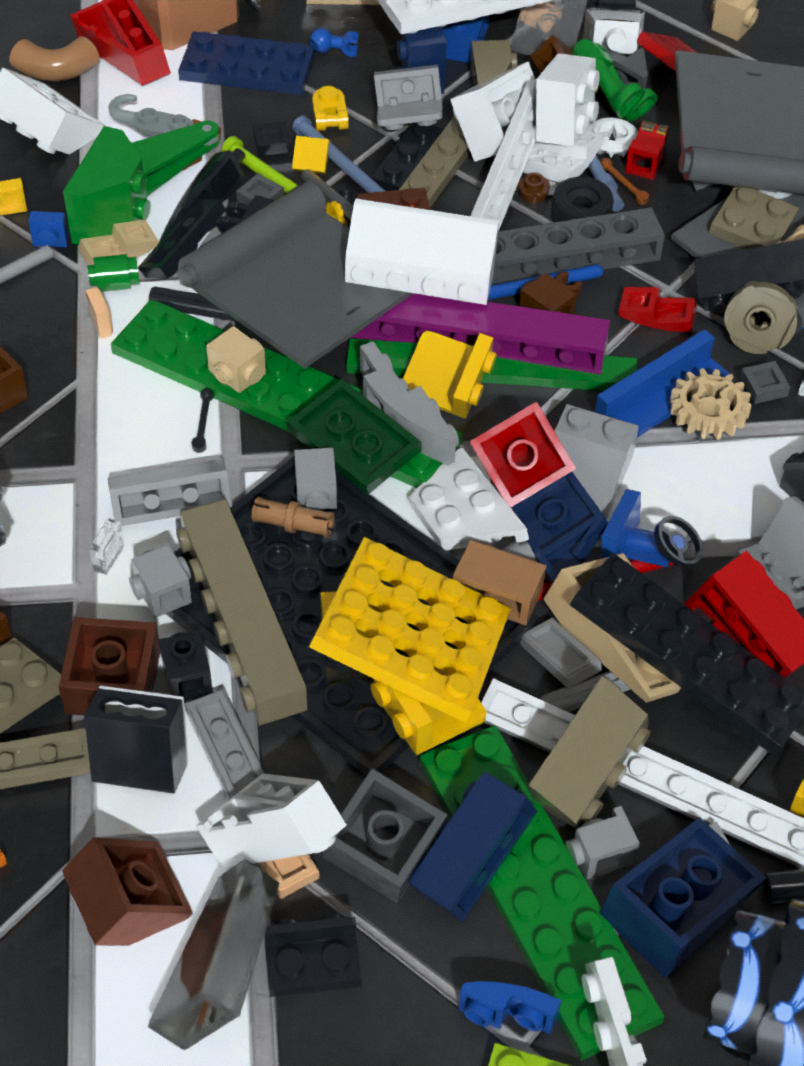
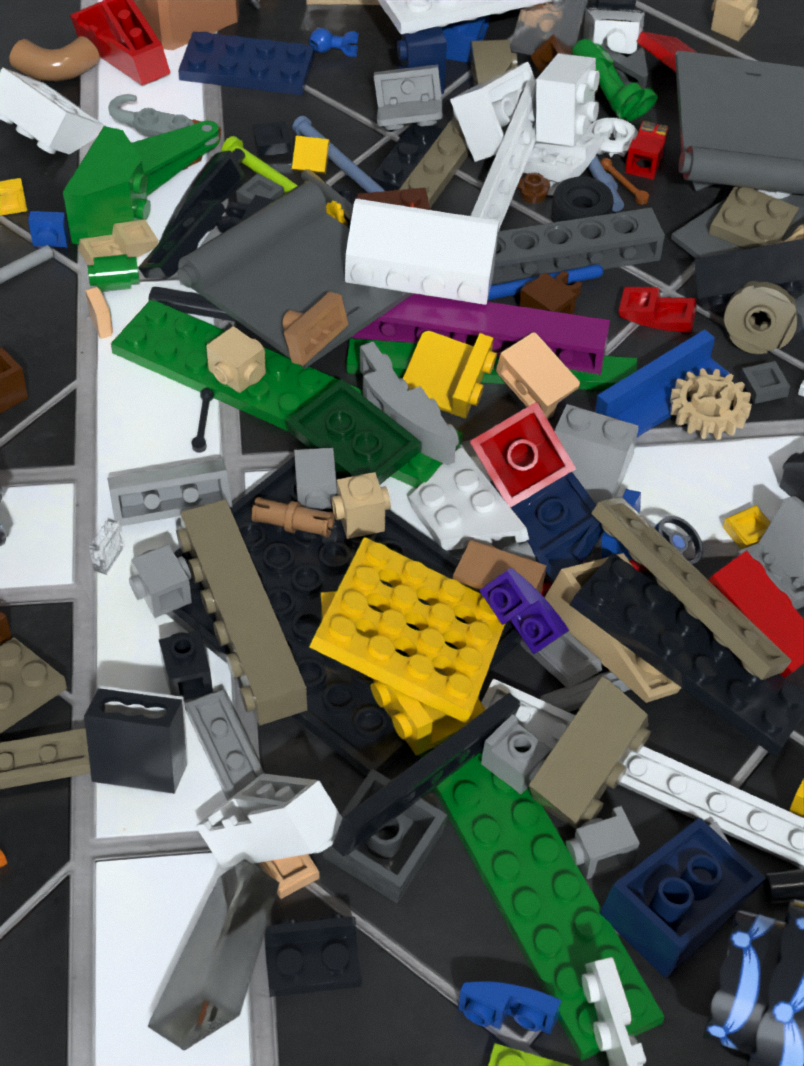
copper brick [59,617,160,716] -> none
copper slope [62,837,193,946] -> none
yellow plate [312,86,349,131] -> none
dark blue brick [408,771,537,923] -> none
none -> medium nougat tile [282,292,348,366]
none -> tan brick [331,472,391,539]
none -> black tile [332,693,521,857]
none -> dark purple slope [479,568,570,655]
none -> light grey brick [481,714,552,794]
none -> light nougat panel [496,333,580,420]
none -> dark tan plate [591,497,792,680]
none -> yellow tile [723,505,771,549]

